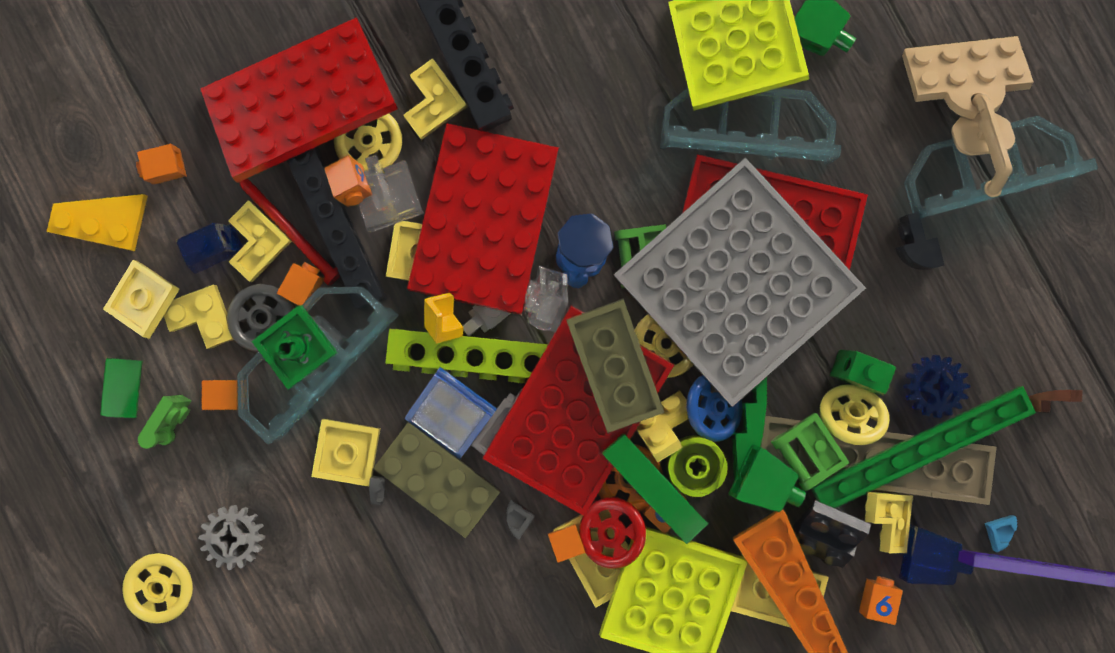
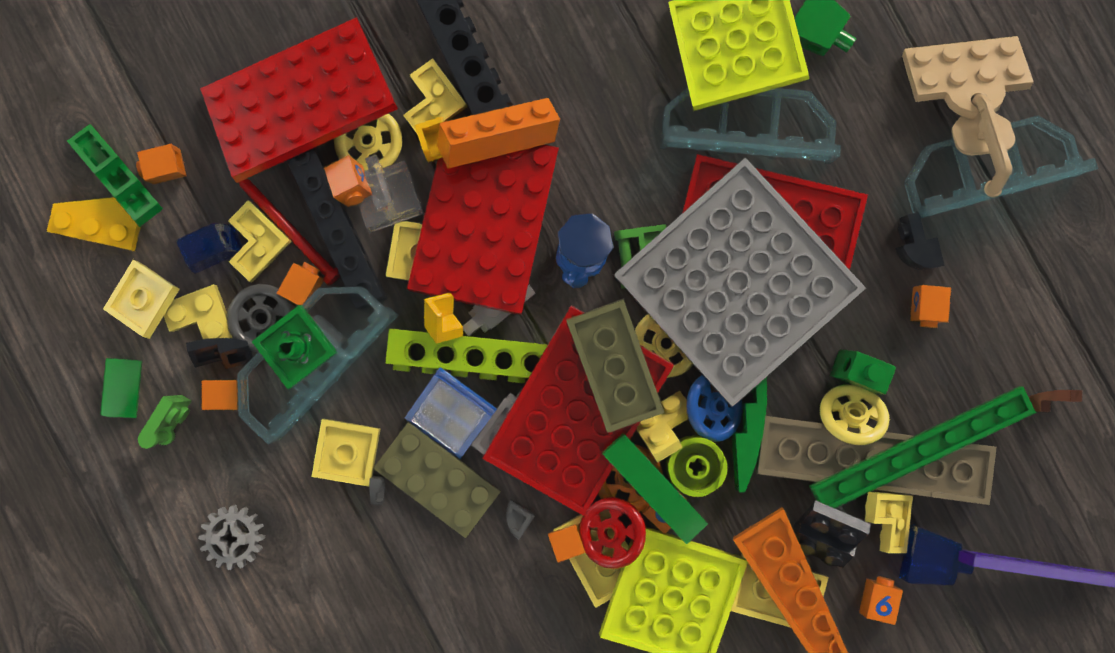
light yellow plate [122,553,193,624] -> none
clear brick [524,266,568,332] -> none
green torso [728,444,806,512] -> none
bright green plate [771,413,850,491] -> none
clear blue gear [903,355,971,418] -> none
dark azure tile [985,515,1017,552] -> none
none -> green slope [67,124,163,227]
none -> black slope [186,338,254,369]
none -> yellow panel [414,116,444,162]
none -> orange brick [437,98,560,168]
none -> orange brick [910,285,951,328]

